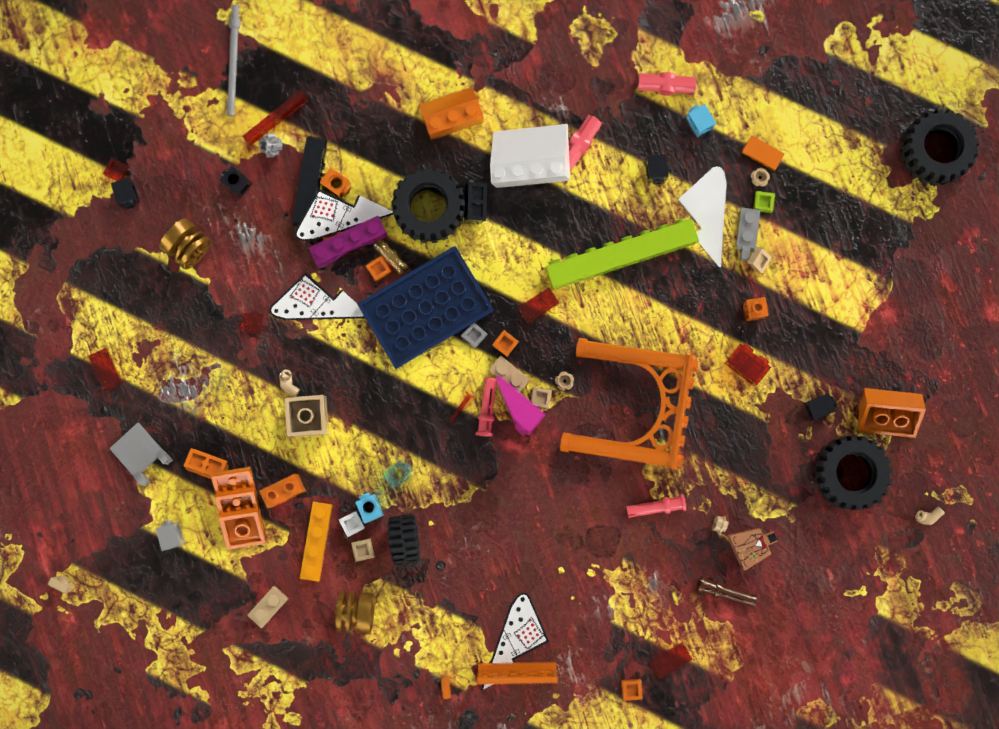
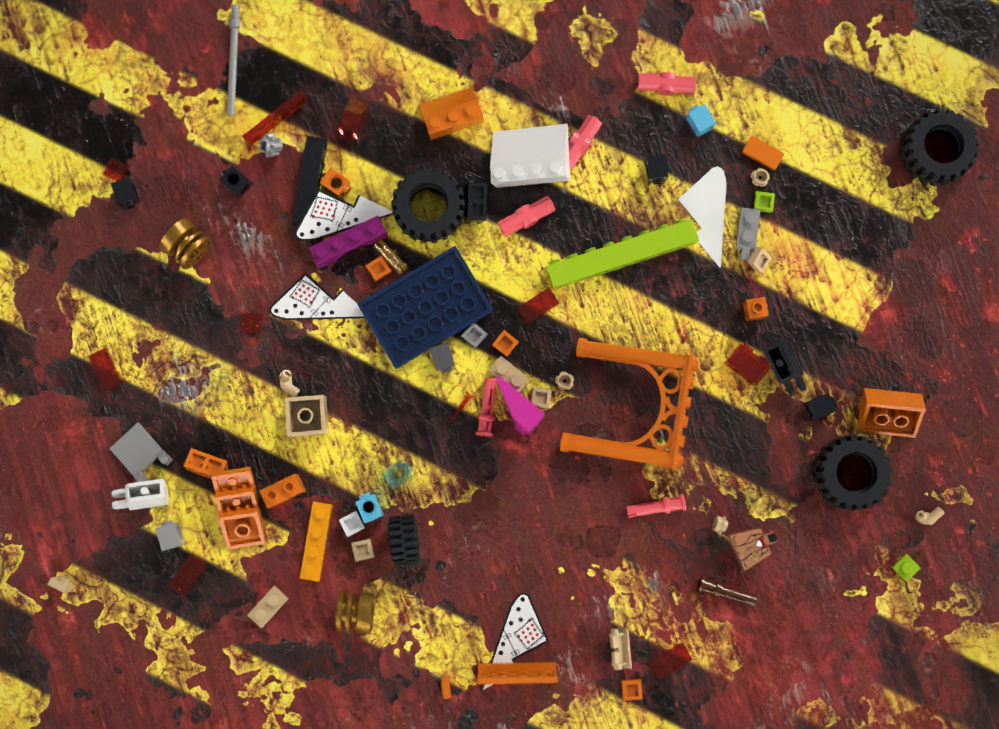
none -> white hinge [112,479,169,510]
none -> clear red tile [168,553,208,596]
none -> clear red slope [337,98,370,139]
none -> dark grey brick [430,343,455,374]
none -> coral piece [498,196,556,237]
none -> tan hinge [609,628,632,670]
none -> black hinge [763,340,807,396]
none -> lime plate [891,554,921,582]

